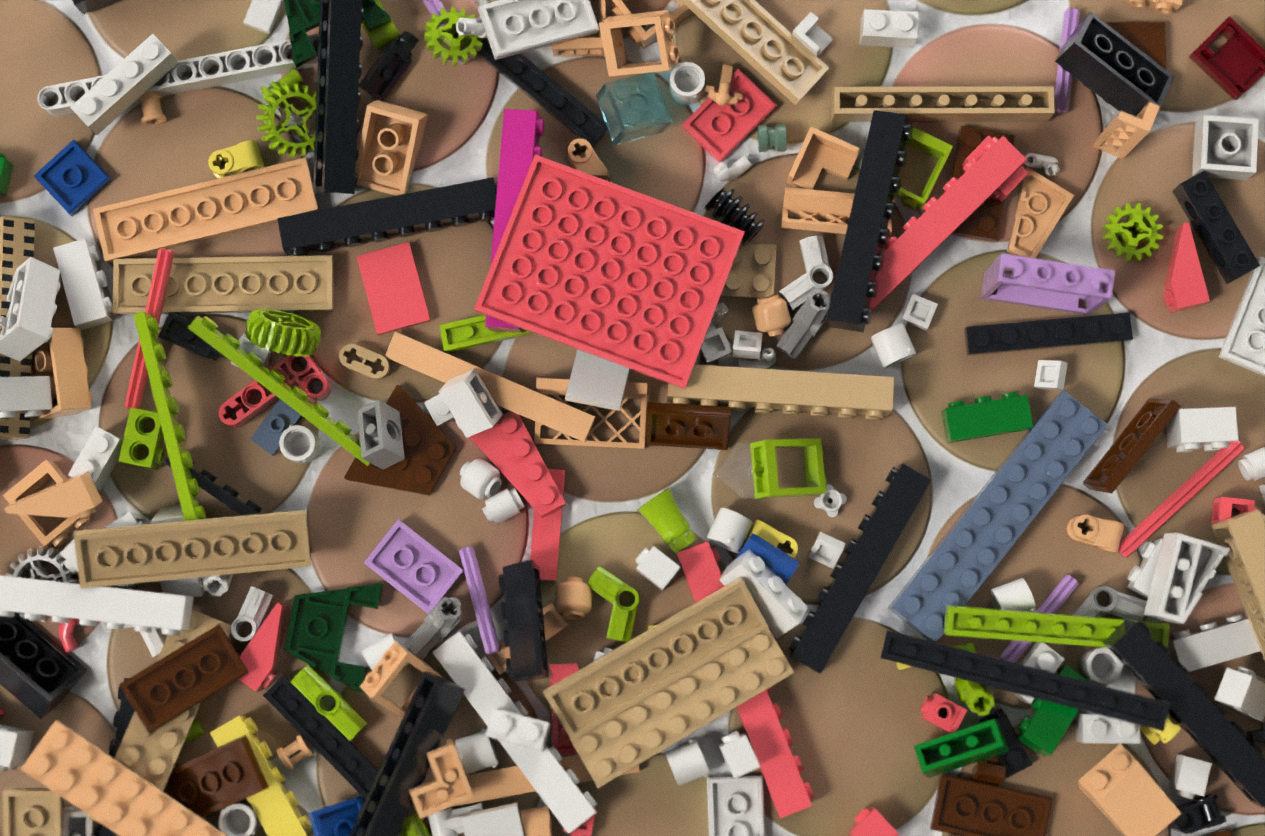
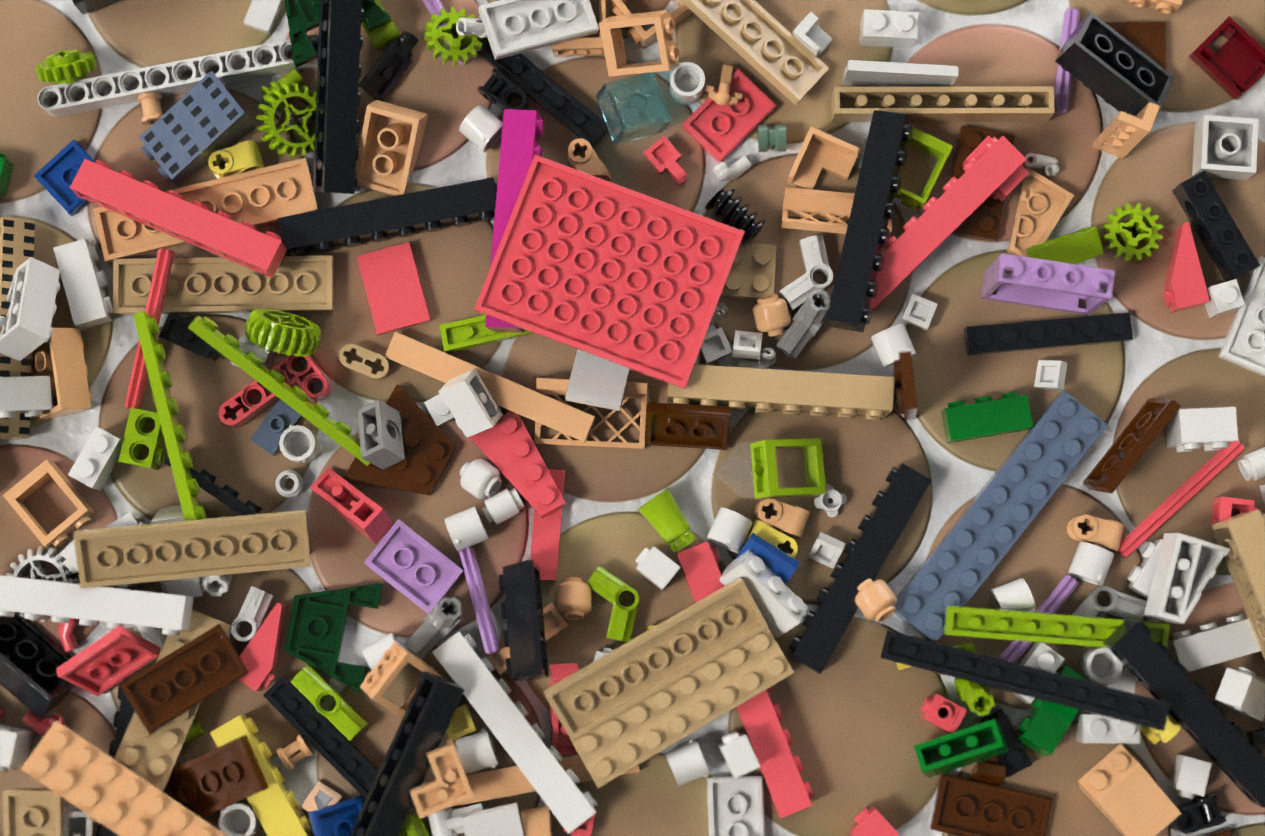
light nougat slope [4,471,102,518] -> none
white brick [70,34,179,135] -> none
white brick [485,708,551,752] -> none
none -> coral arm [22,711,65,736]
none -> lime gear [35,49,97,84]
none -> coral tile [57,625,160,696]
none -> coral brick [70,159,287,279]
none -> sand blue slope [139,71,255,186]
none -> white plate [275,470,303,498]
none -> light nougat slope [301,781,343,812]
none -> coral slope [310,467,394,545]
none -> white piece [444,506,489,552]
none -> light yellow plate [446,704,477,741]
none -> white piece [459,104,503,152]
none -> black piece [477,68,529,111]
none -> coral plate [643,135,687,186]
none -> light nougat piece [754,498,810,538]
none -> white tile [842,60,959,87]
none -> light nougat head [855,579,897,622]
none -> reddish brown plate [893,351,918,421]
none -> lime beam [1026,226,1104,264]
none -> white piece [1068,541,1114,586]
none -> white brick [1205,279,1245,318]

